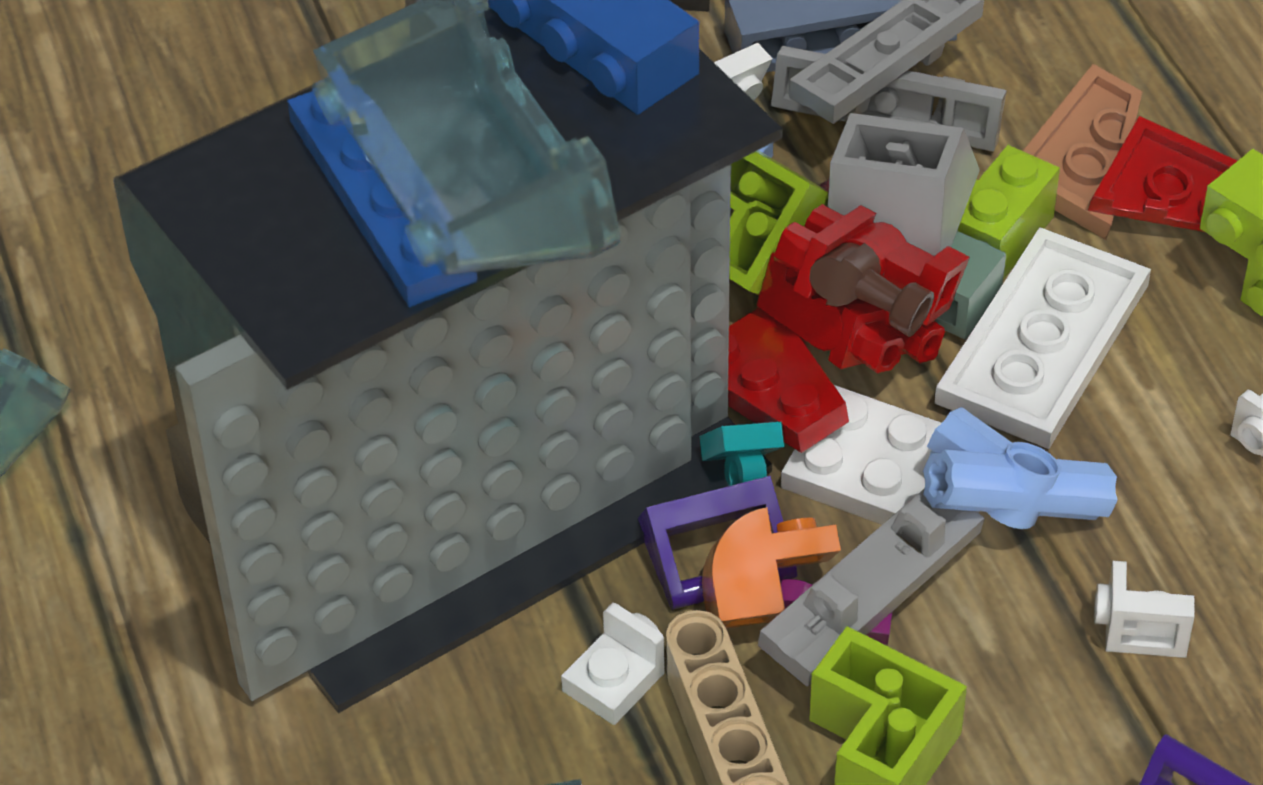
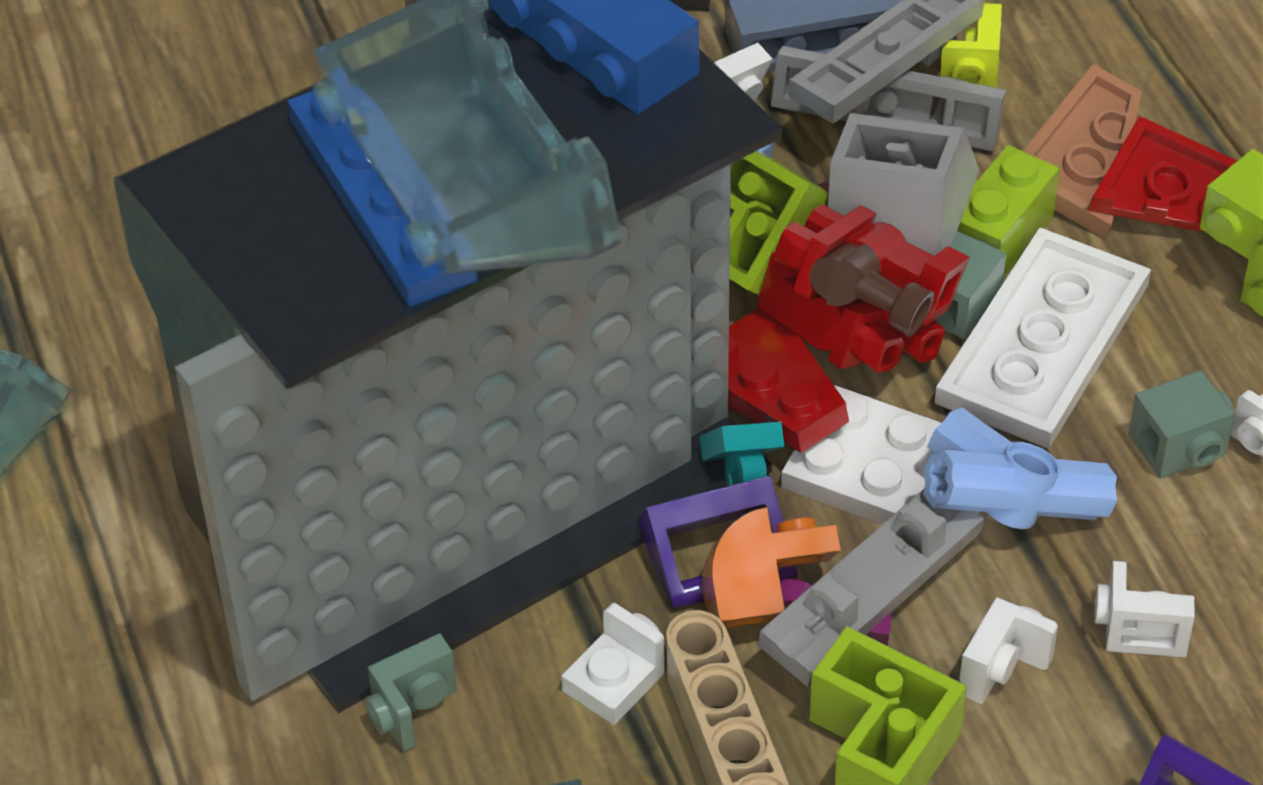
none -> sand green bracket [364,633,457,752]
none -> neon yellow bracket [940,3,1002,88]
none -> white bracket [959,597,1058,704]
none -> sand green brick [1128,370,1235,479]

